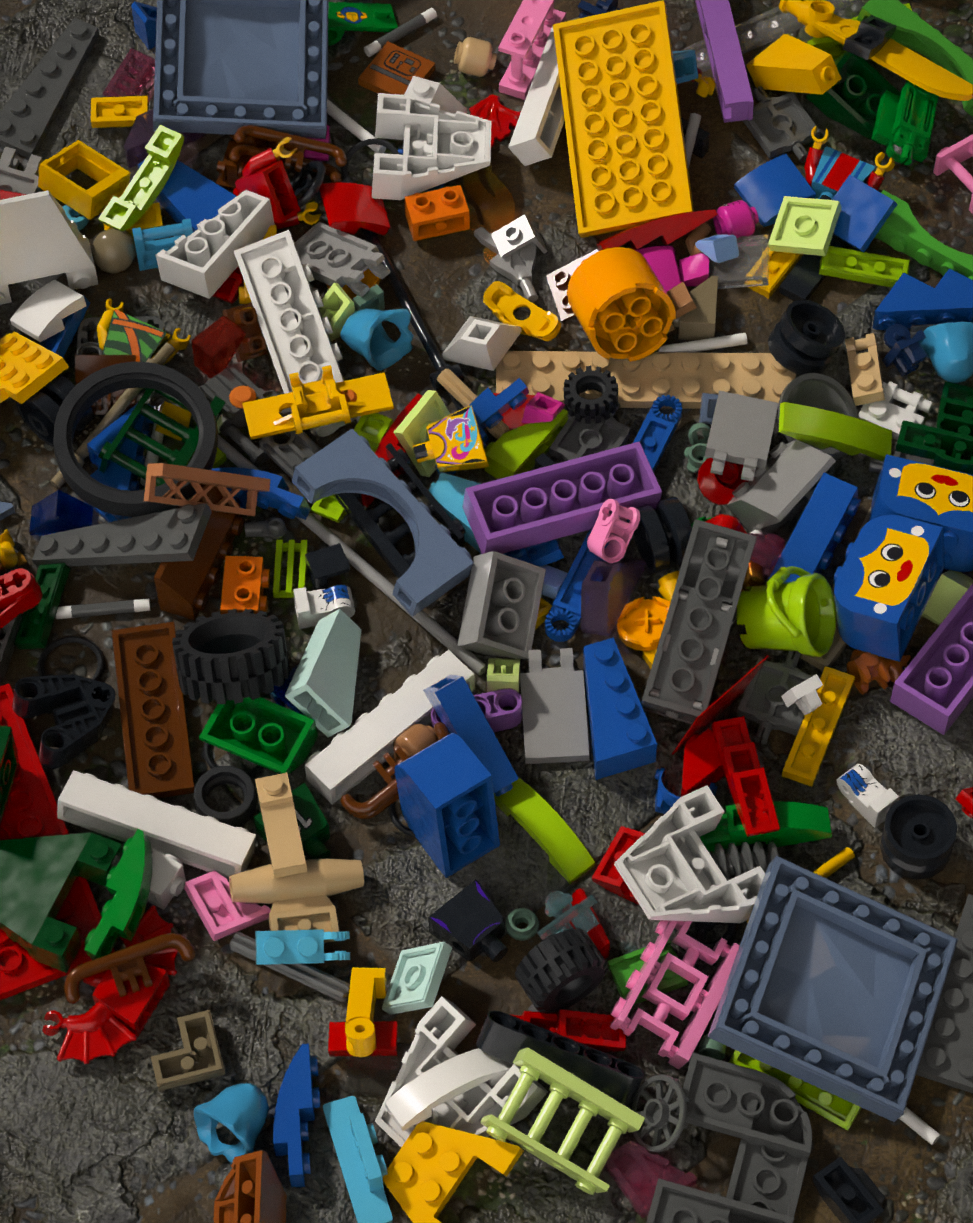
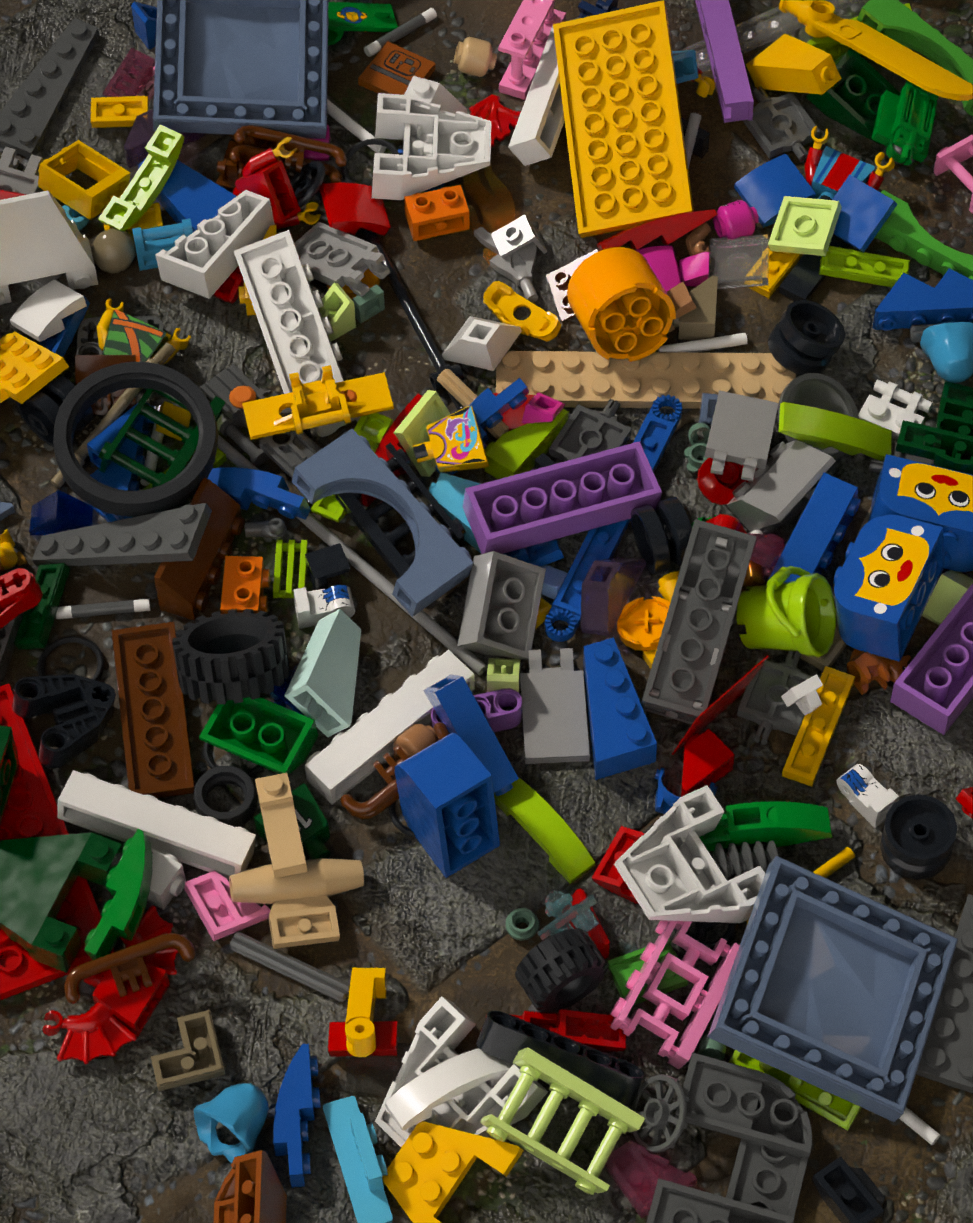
nougat fence [144,463,271,516] -> none
clear red slope [191,316,246,379] -> none
reddish brown hips [223,302,267,362] -> none
medium azure hinge [255,929,350,965] -> none
dark azure piece [340,308,413,371] -> none
light aqua plate [382,942,452,1015] -> none
black torso [428,879,508,963] -> none
black tyre [563,366,618,424] -> none
bright pink piece [587,499,641,563] -> none
light blue slope [695,234,739,263] -> none
red slope [711,716,780,837] -> none
black slope [843,15,897,60] -> none
tan plate [845,333,885,406] -> none
dark blue hips [882,324,928,377] -> none

